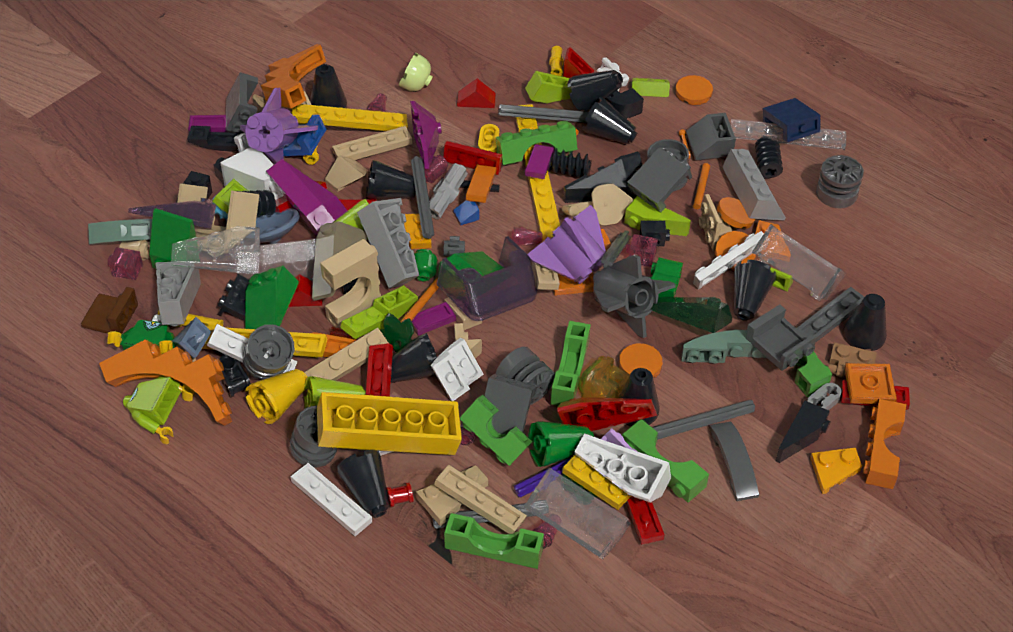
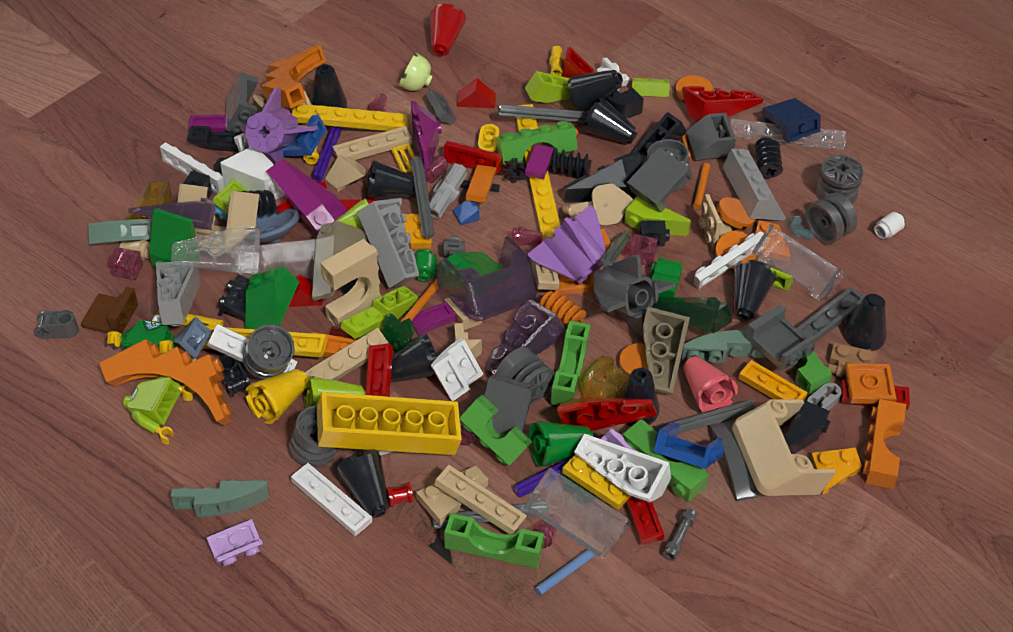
none -> dark grey piece [34,310,79,339]
none -> clear yellow slope [126,180,173,220]
none -> white plate [160,142,225,194]
none -> sand green slope [171,480,270,517]
none -> lavender bracket [206,519,263,567]
none -> dark purple axle [312,126,343,181]
none -> yellow tile [391,143,415,176]
none -> dark grey plate [426,89,456,125]
none -> red cone [430,3,466,56]
none -> clear purple wedge [484,299,566,375]
none -> black gear [501,158,526,183]
none -> medium blue bar [535,548,596,596]
none -> orange piece [539,290,586,330]
none -> black slope [632,112,687,165]
none -> dark tan wedge [643,307,690,395]
none -> blue panel [654,422,724,469]
none -> flat silver bar [663,508,697,561]
none -> red wedge [682,86,764,123]
none -> coral cone [683,356,738,412]
none -> tan windscreen [732,399,836,496]
none -> light orange plate [738,360,808,401]
none -> clear light blue arm [789,216,815,241]
none -> flat silver wheel [805,192,858,245]
none -> white brick [874,212,905,239]

